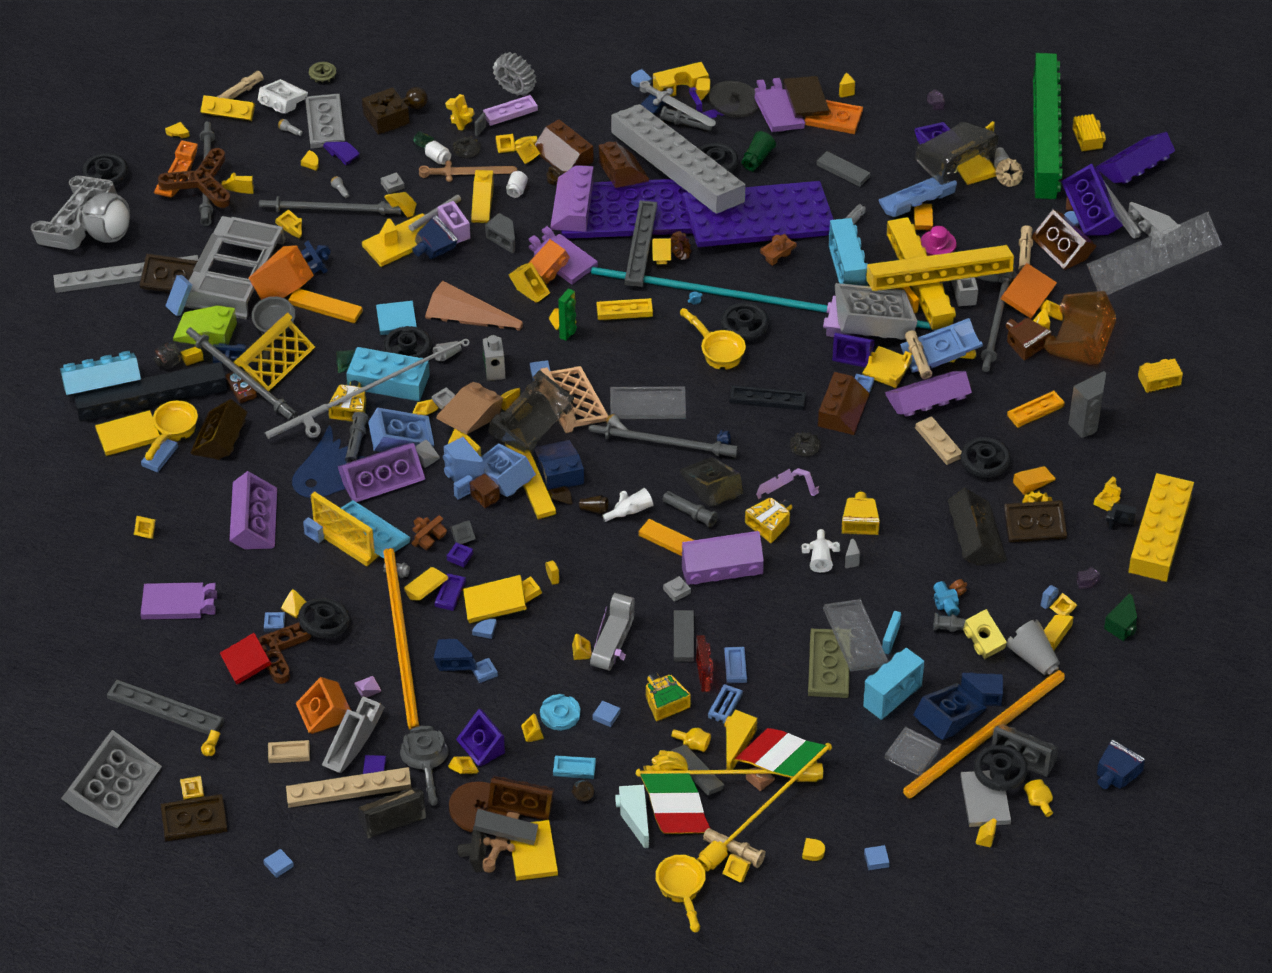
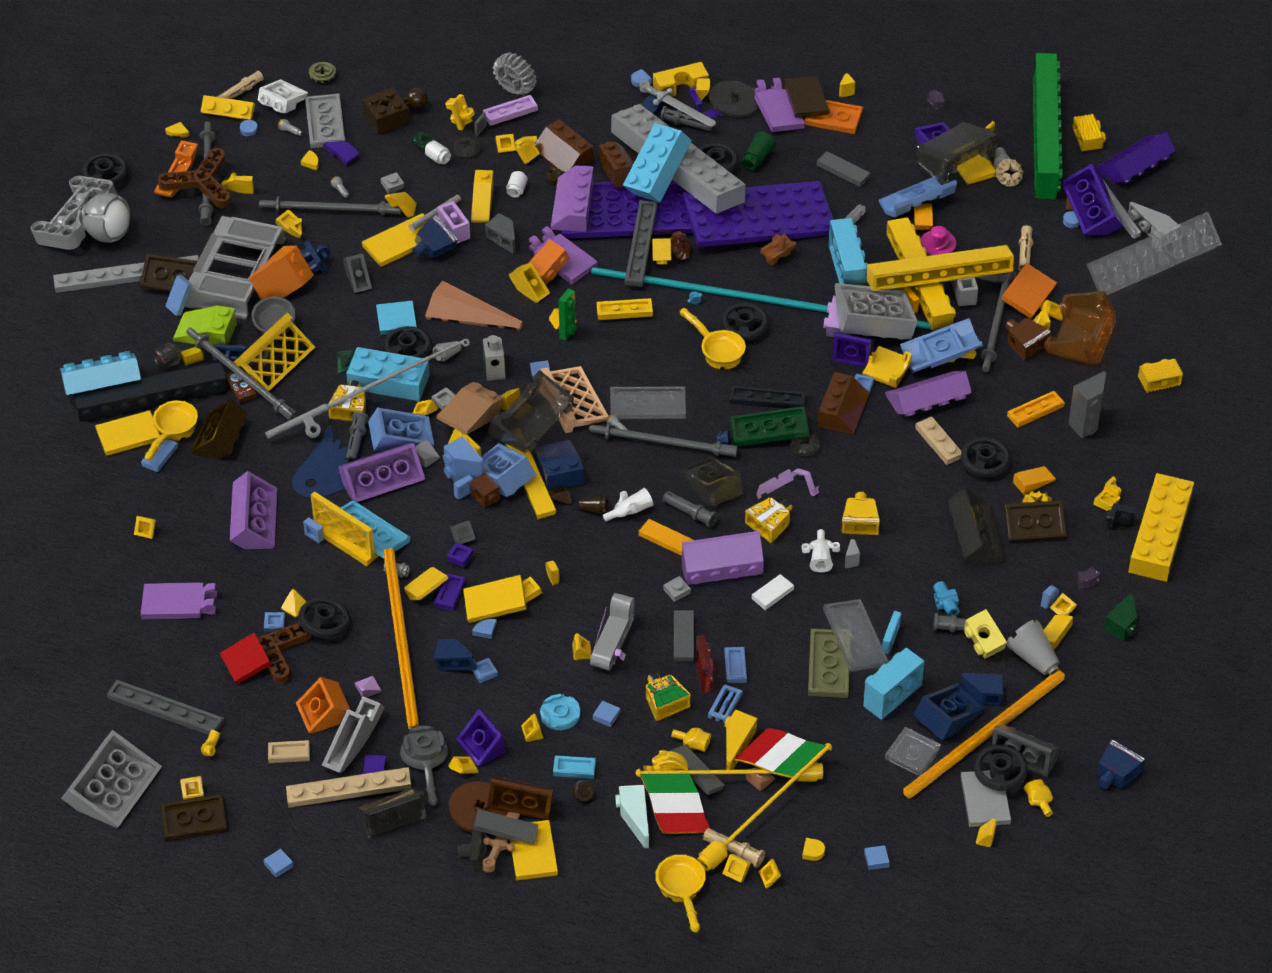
light orange tile [288,288,363,323] -> none
yellow slope [379,218,398,246] -> none
dark orange hips [411,515,447,551] -> none
medium nougat sword [419,160,517,182] -> none
tan pin [905,330,932,379] -> none
dark orange plate [949,579,968,597] -> none
reddish brown slope [1032,209,1097,270] -> none
none -> medium blue tile [240,120,258,136]
none -> dark grey slope [342,253,372,293]
none -> medium azure brick [623,123,692,203]
none -> dark green tile [730,406,809,446]
none -> white tile [752,574,794,610]
none -> yellow slope [759,859,781,889]

